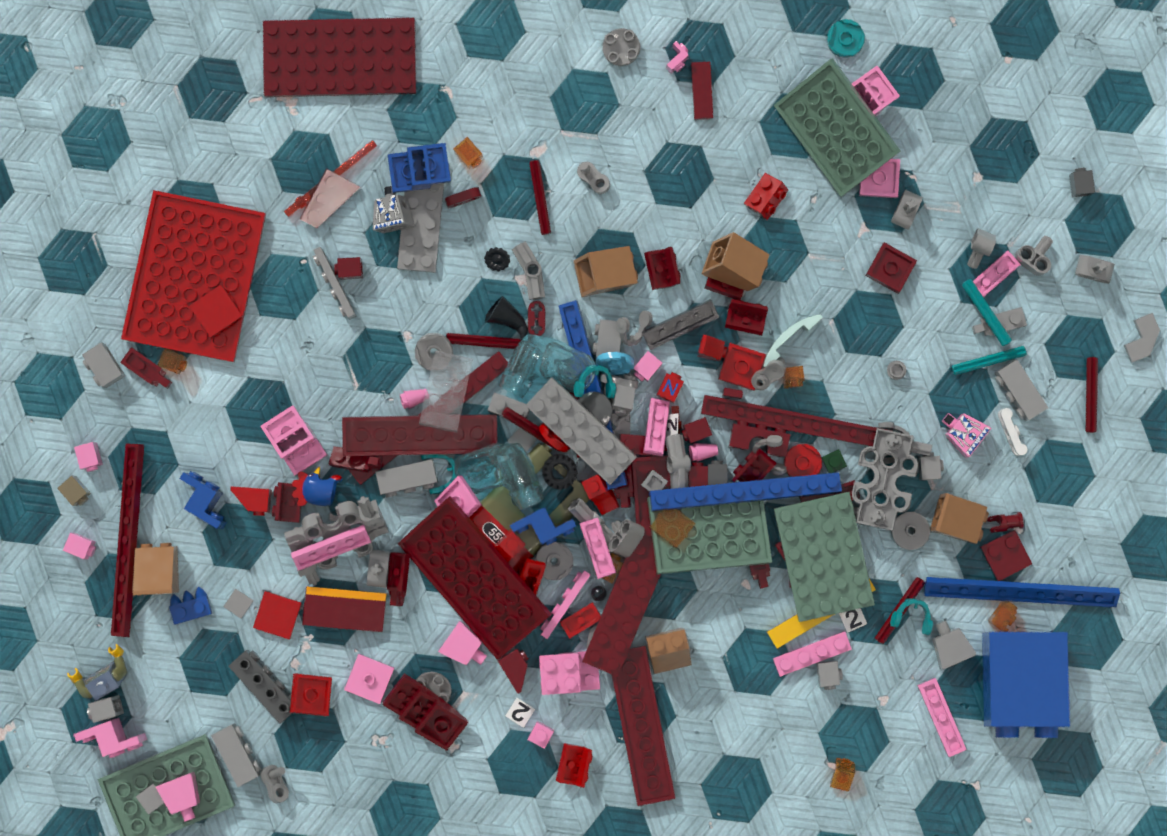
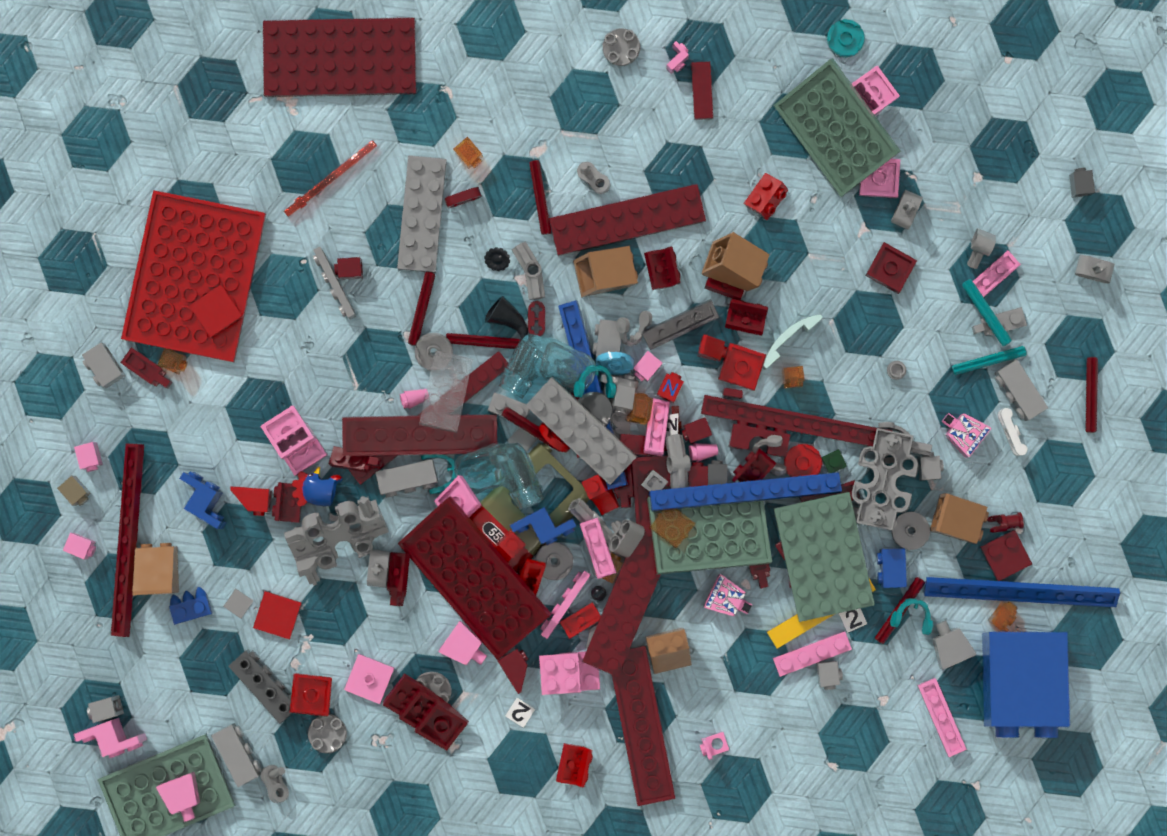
torso [67,644,127,701] -> none
light grey sticker [136,783,164,814] -> none
bright pink plate [291,525,371,571] -> none
wing [300,168,360,228] -> none
dark red slope [302,586,386,632] -> none
light grey torso [373,186,414,233] -> none
blue bracket [387,143,451,193] -> none
bright pink brick [528,721,554,749] -> none
black tyre [542,454,578,490] -> none
light grey piece [751,357,786,390] -> none
clear orange bracket [830,758,855,792] -> none
light grey beam [1015,235,1053,276] -> none
light grey tile [1123,313,1160,363] -> none
none -> light grey dish [308,714,347,753]
none -> dark red axle [408,272,435,346]
none -> dark red plate [549,184,706,256]
none -> clear orange brick [626,393,653,425]
none -> bright pink bracket [700,732,729,760]
none -> torso [703,574,752,616]
none -> blue brick [877,548,907,588]

